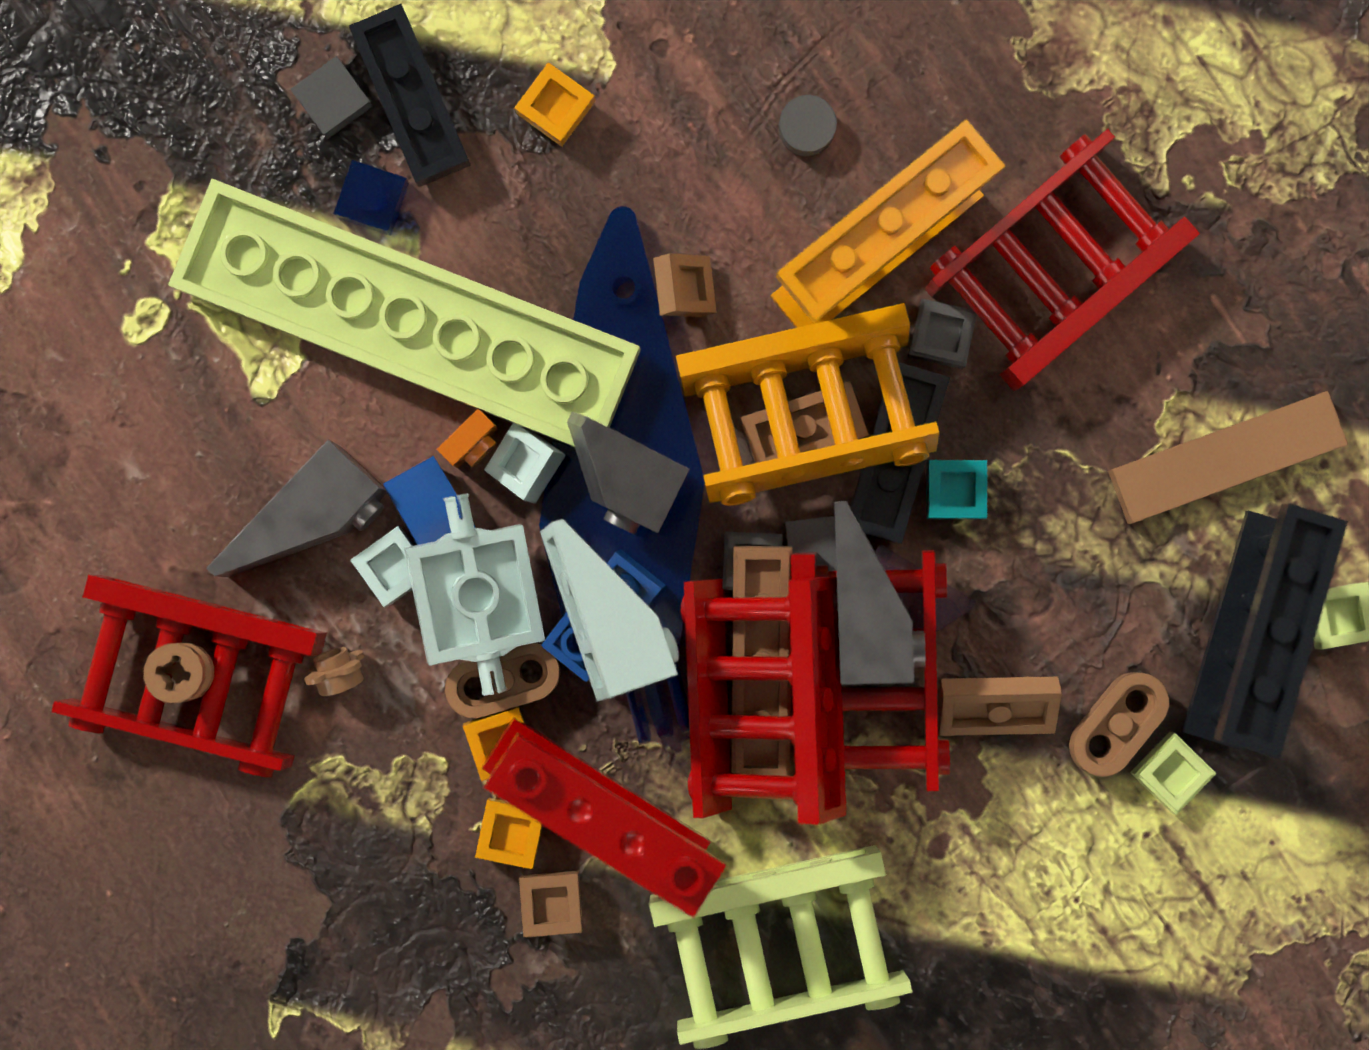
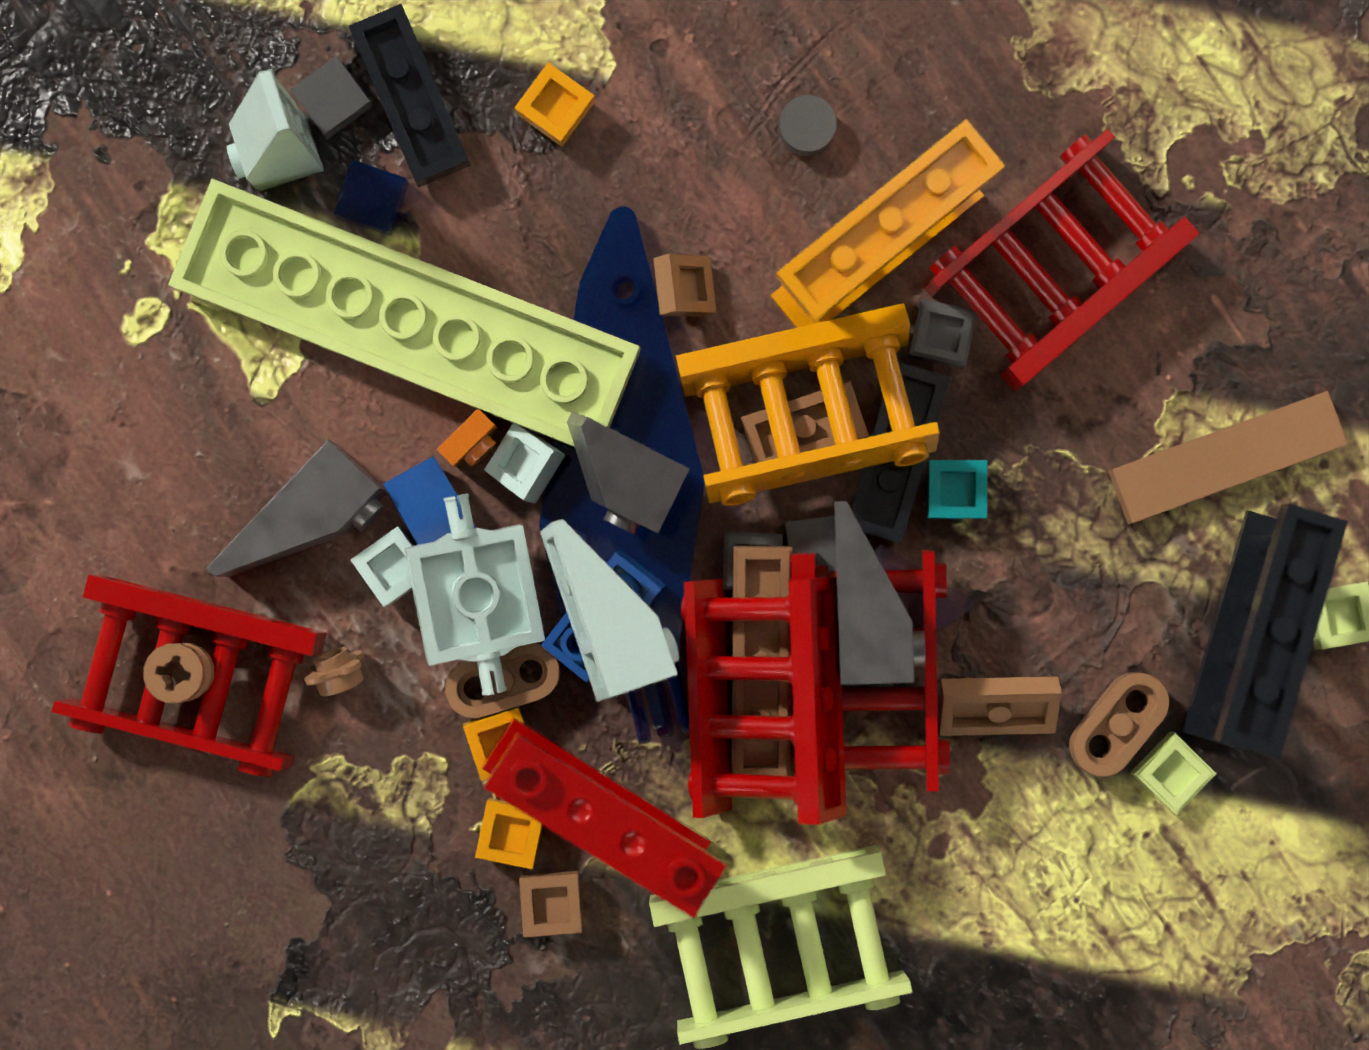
none -> light aqua slope [227,69,324,192]

